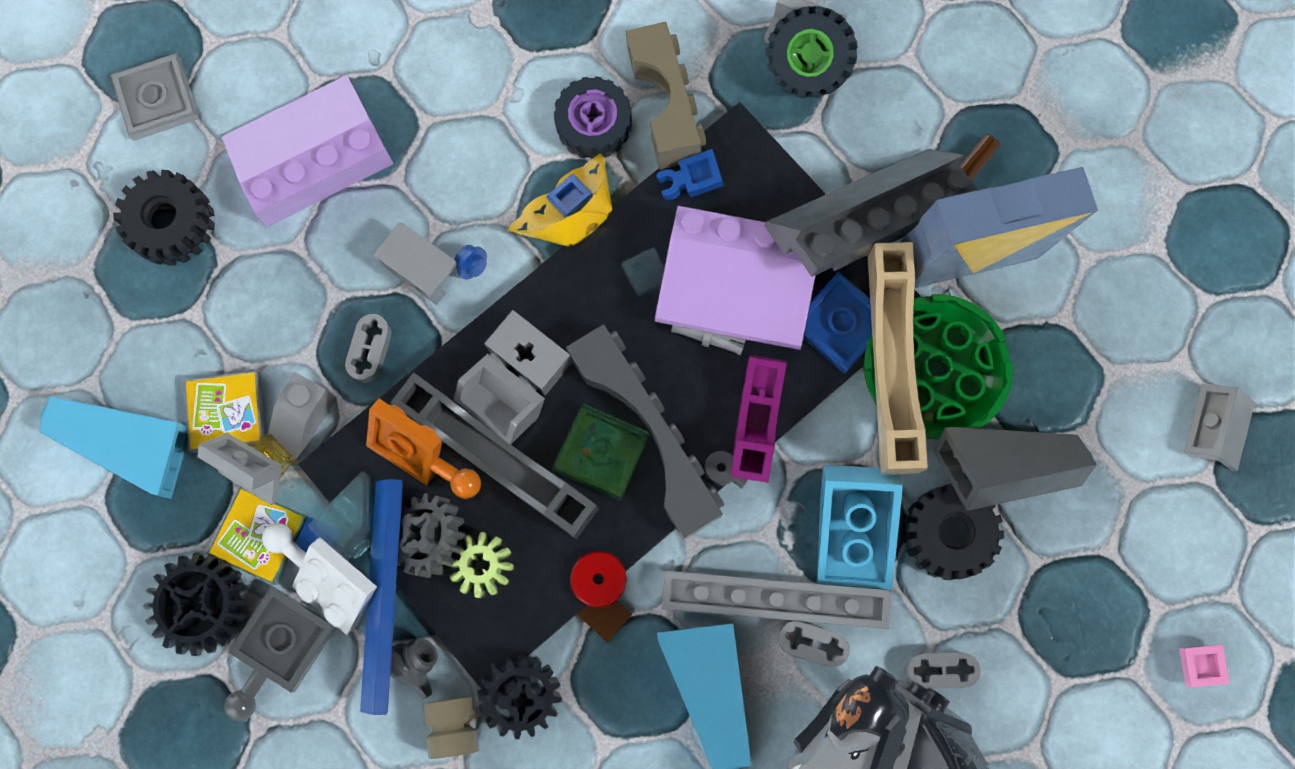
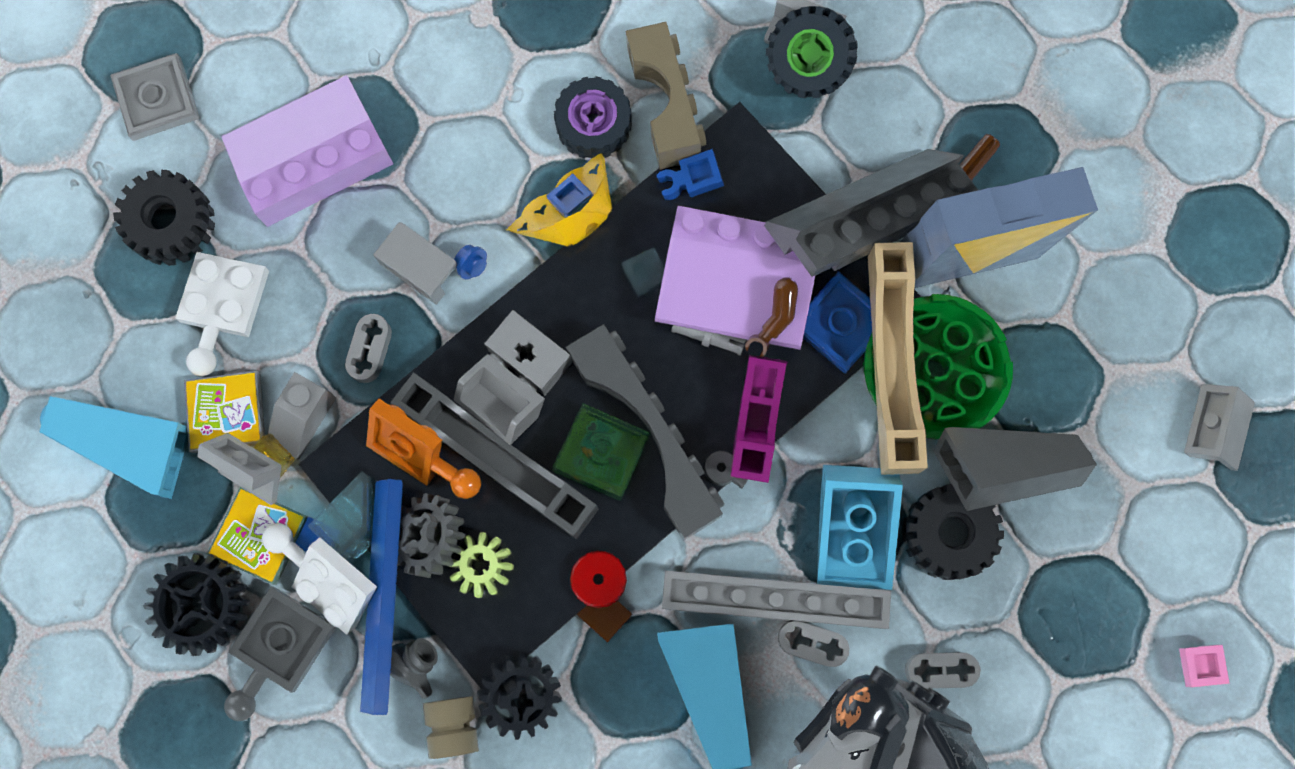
none -> white plate [175,252,269,376]
none -> reddish brown arm [745,277,798,357]

